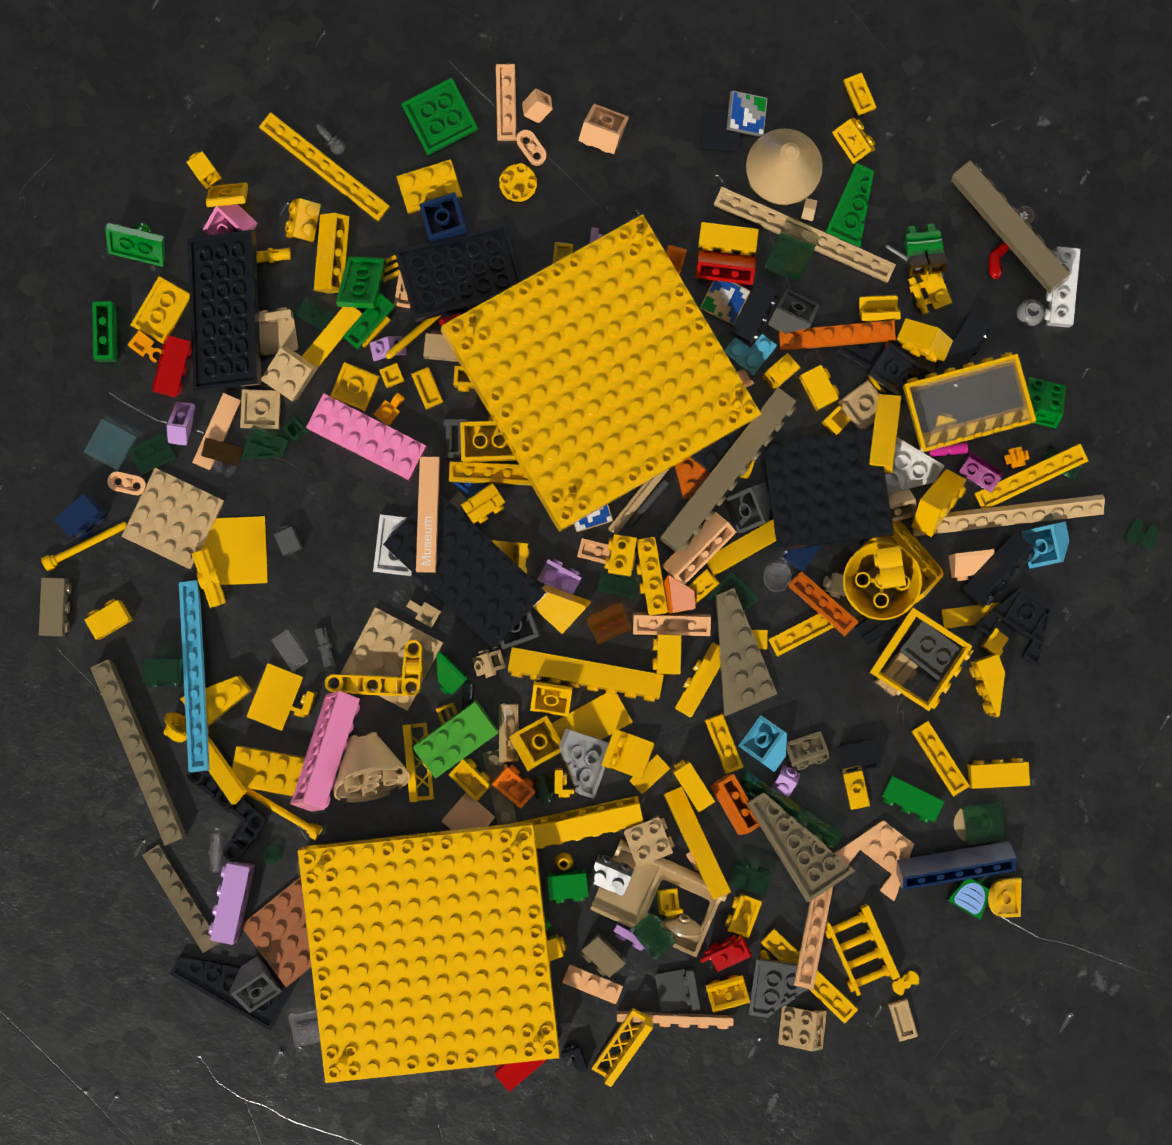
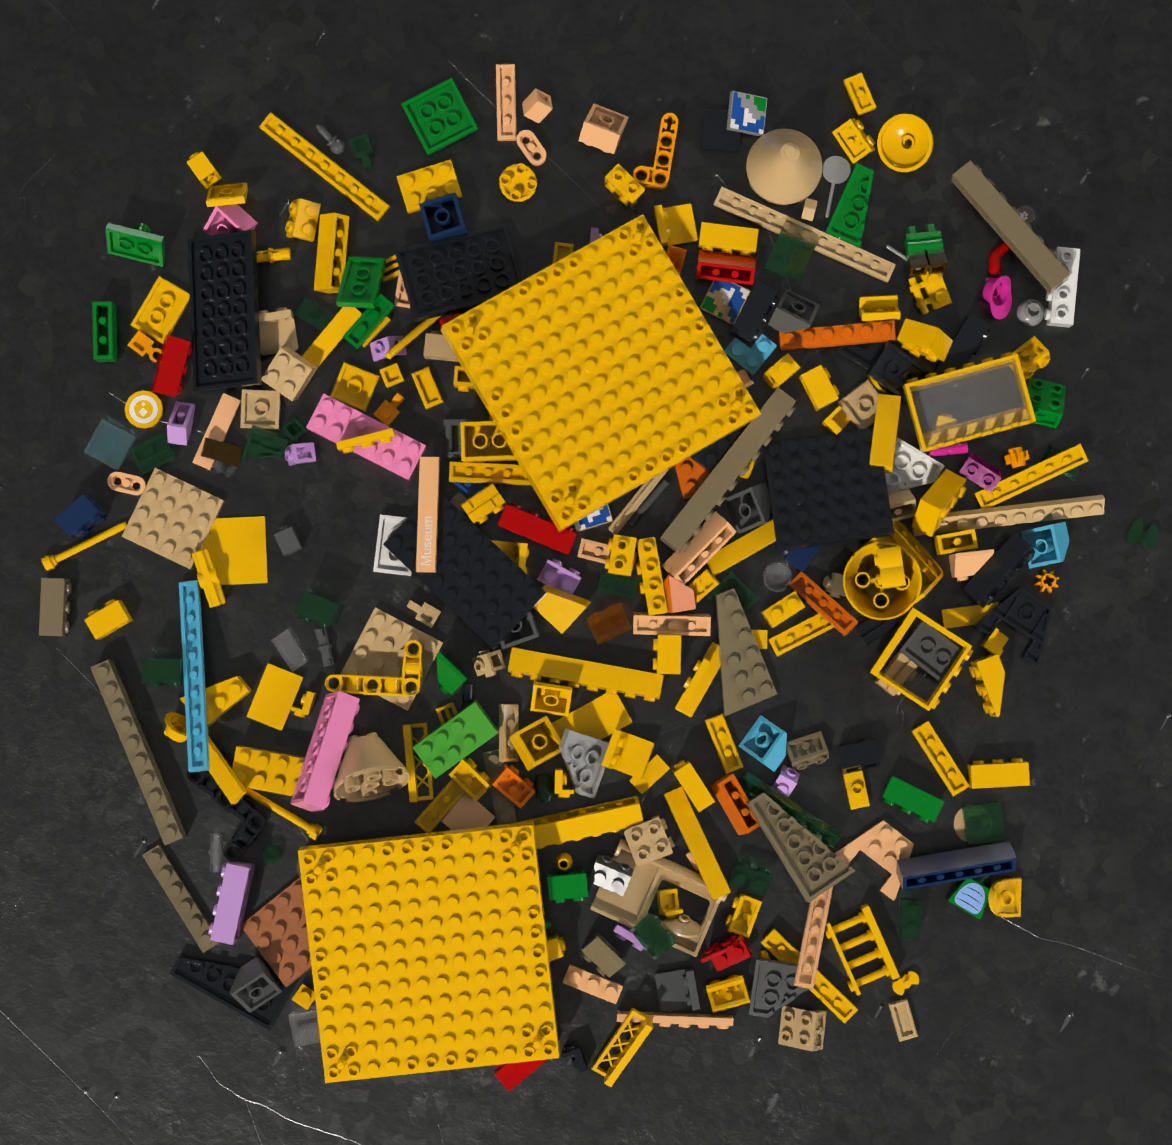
none -> yellow tile [125,390,164,429]
none -> lavender bracket [285,442,316,466]
none -> yellow plate [291,982,315,1010]
none -> clear green brick [294,591,343,629]
none -> yellow plate [336,428,396,453]
none -> clear green plate [349,133,373,171]
none -> yellow tile [415,779,466,833]
none -> red brick [497,503,577,556]
none -> yellow bracket [605,164,645,207]
none -> light orange beam [633,113,678,190]
none -> yellow bracket [654,203,698,247]
none -> yellow brick [761,591,805,628]
none -> light grey piece [822,156,851,218]
none -> yellow dish [877,114,934,172]
none -> clear green brick [897,897,922,940]
none -> yellow brick [933,529,978,556]
none -> dark pink piece [983,275,1012,320]
none -> yellow bracket [1009,336,1050,379]
none -> light orange gear [1035,569,1059,593]

